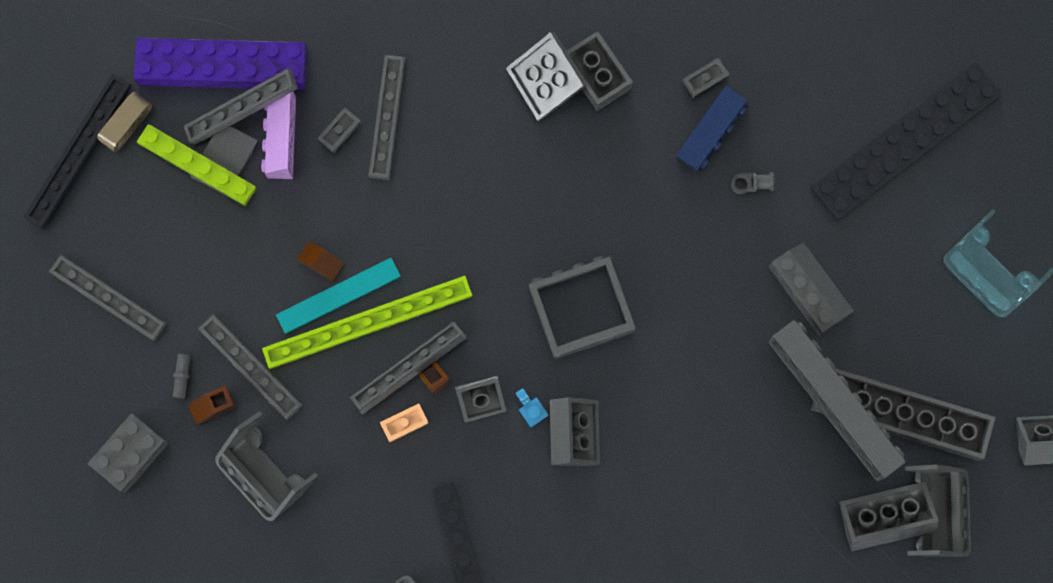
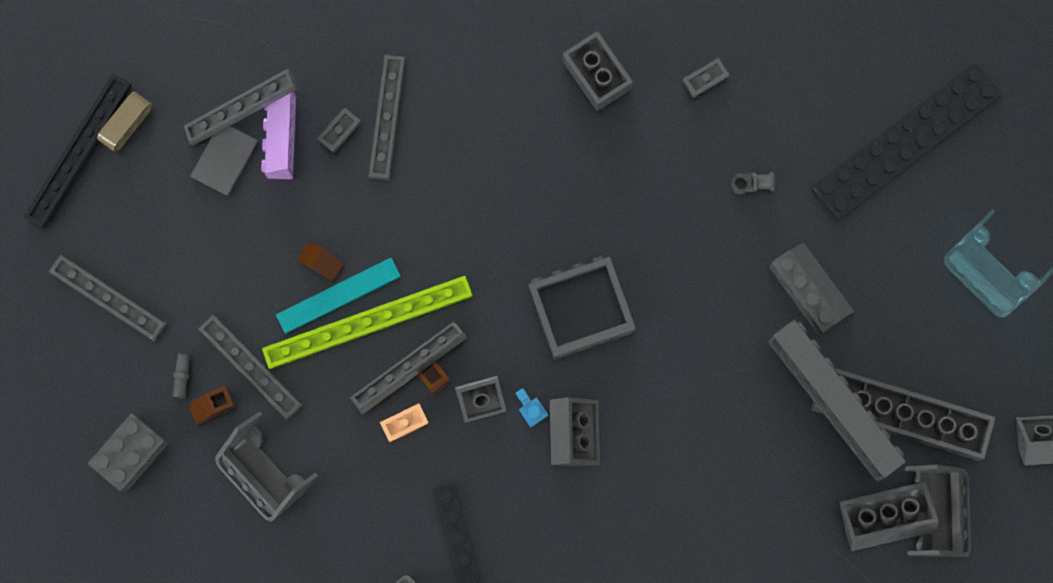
dark purple brick [134,38,308,90] -> none
lime plate [137,124,257,206] -> none
plate [506,32,587,121] -> none
dark blue wedge [676,86,748,171] -> none

